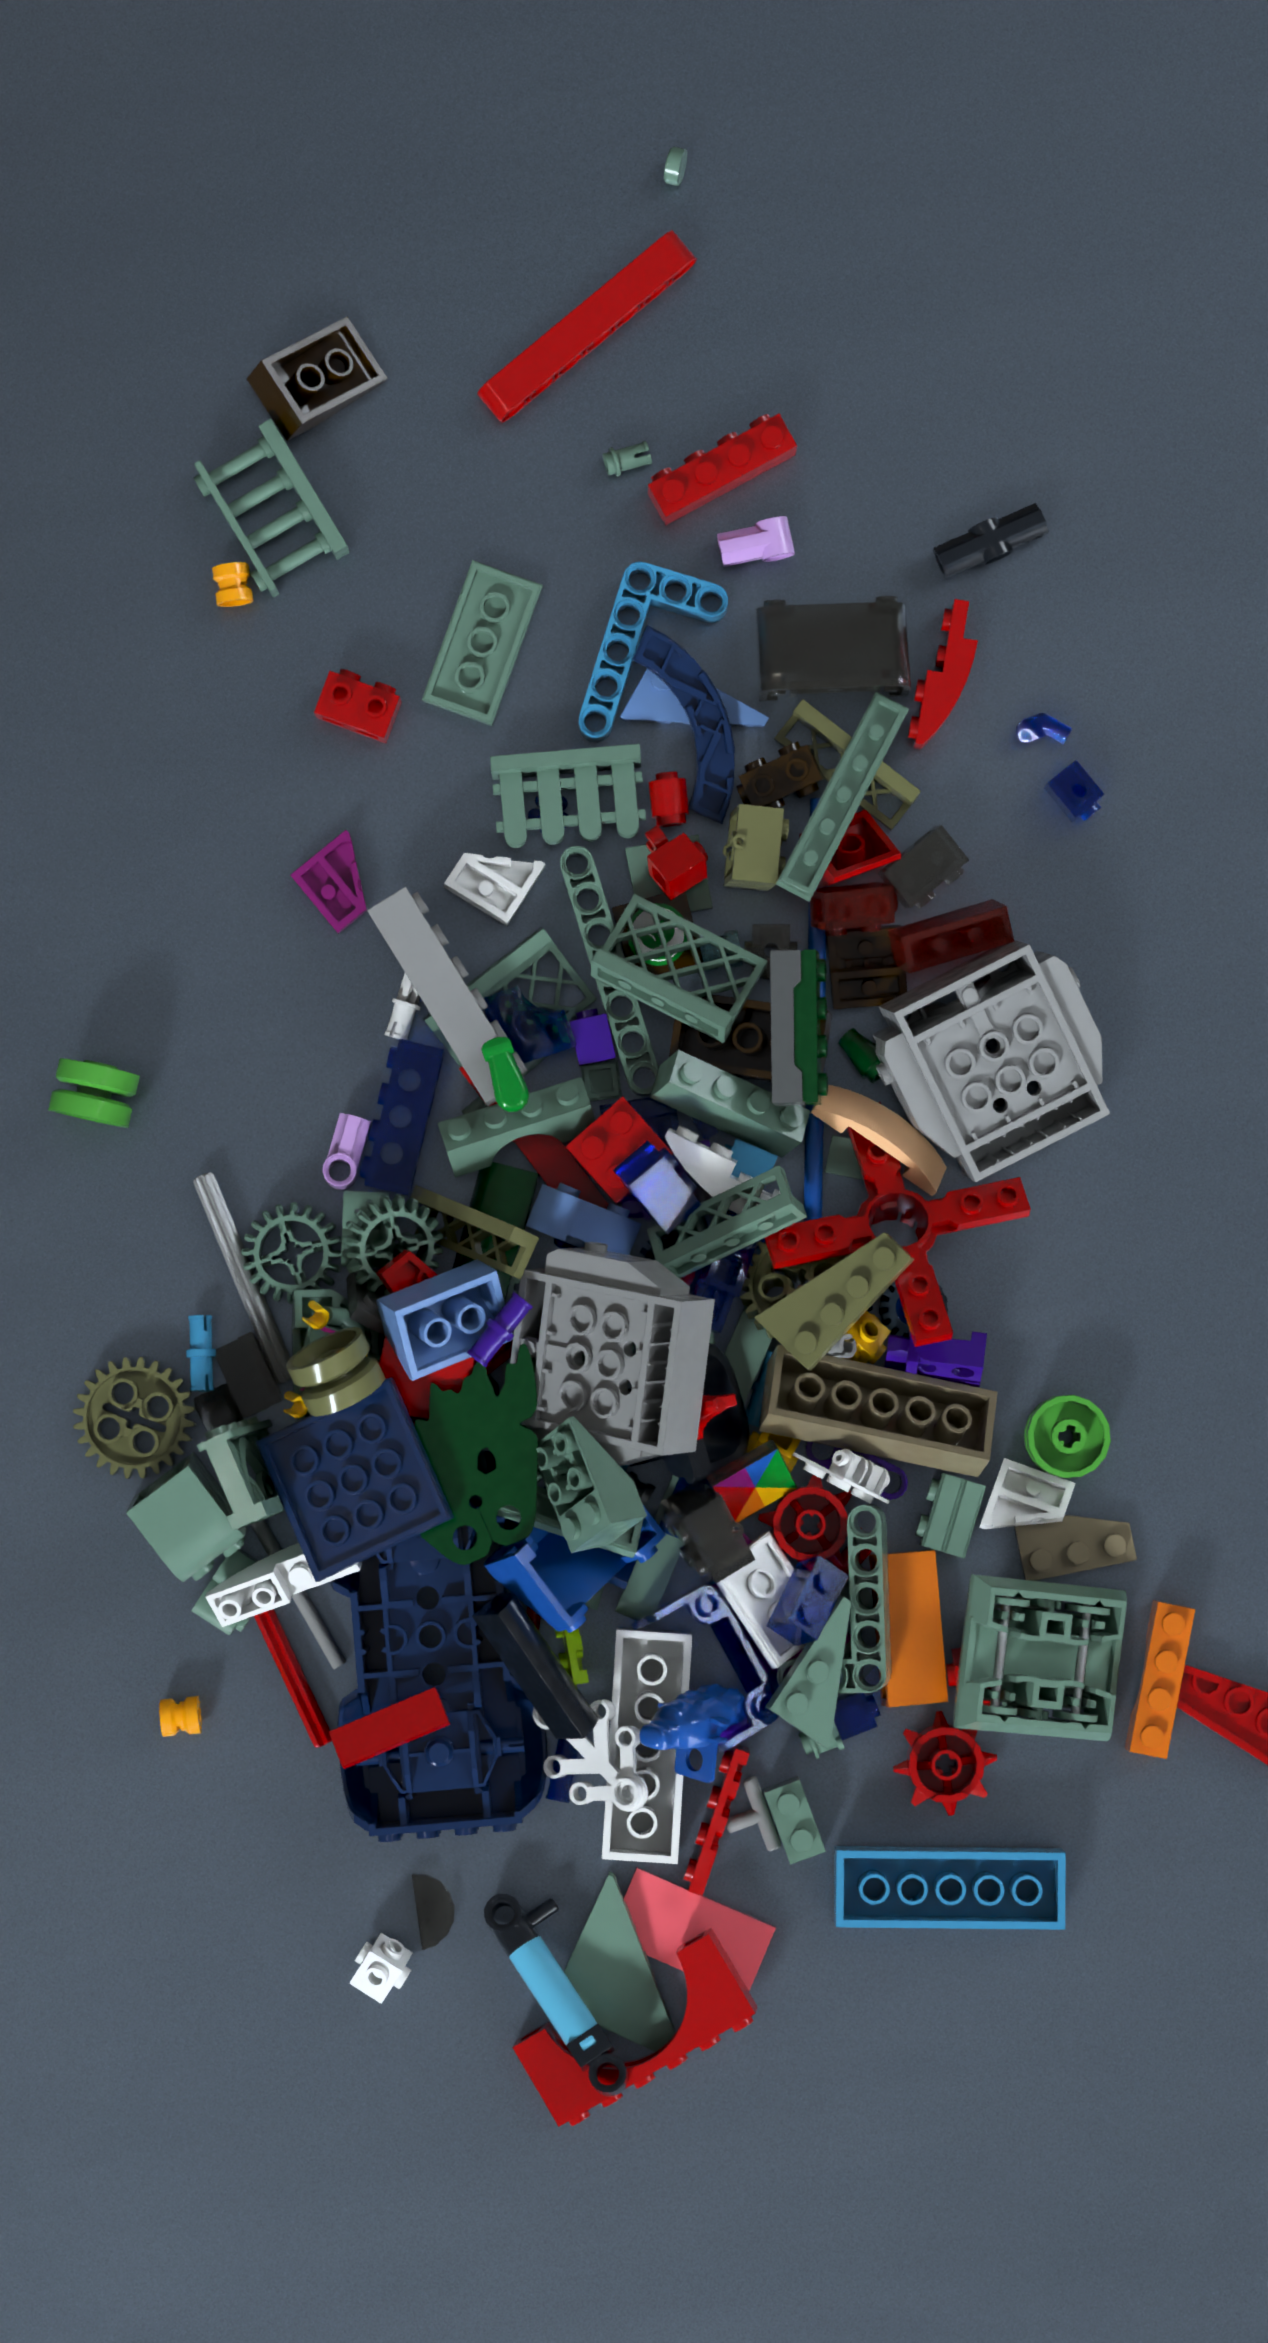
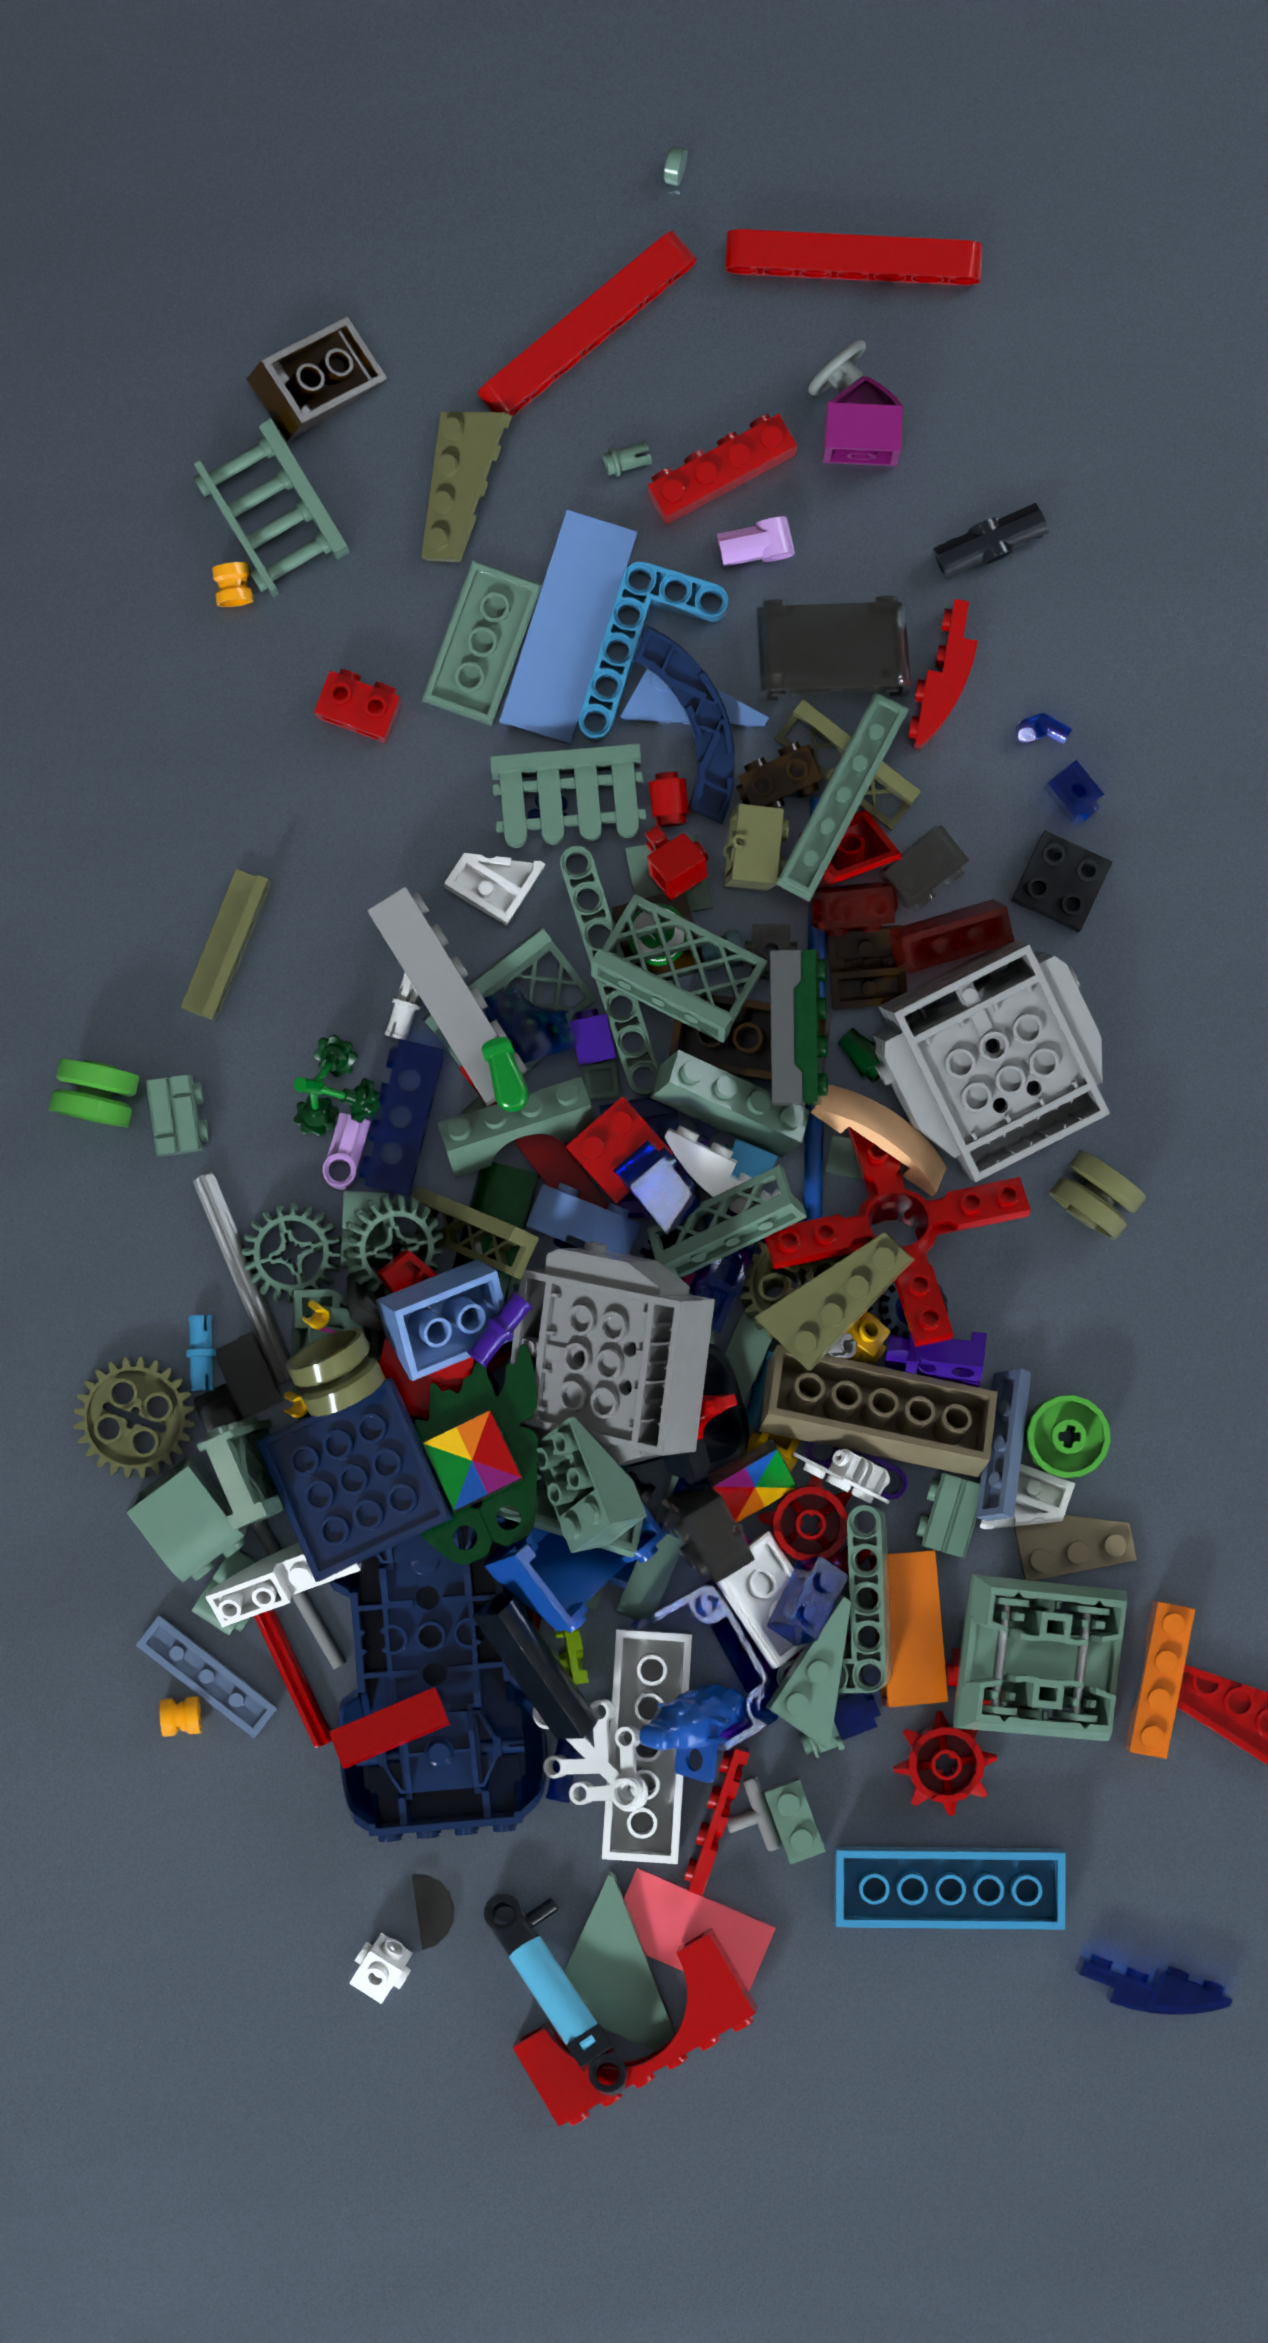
magenta wing [290,830,367,934] -> none
none -> sand blue plate [136,1615,278,1738]
none -> sand green brick [146,1074,209,1157]
none -> olive fence [181,869,272,1022]
none -> dark green plant [293,1035,380,1137]
none -> olive wing [421,411,512,562]
none -> tile [422,1409,525,1513]
none -> medium blue tile [499,510,638,746]
none -> red beam [725,229,983,285]
none -> magenta piece [808,340,903,466]
none -> sand blue plate [976,1368,1031,1521]
none -> black brick [1011,830,1112,933]
none -> olive wheel [1049,1150,1147,1241]
none -> clear blue slope [1075,1953,1233,2015]

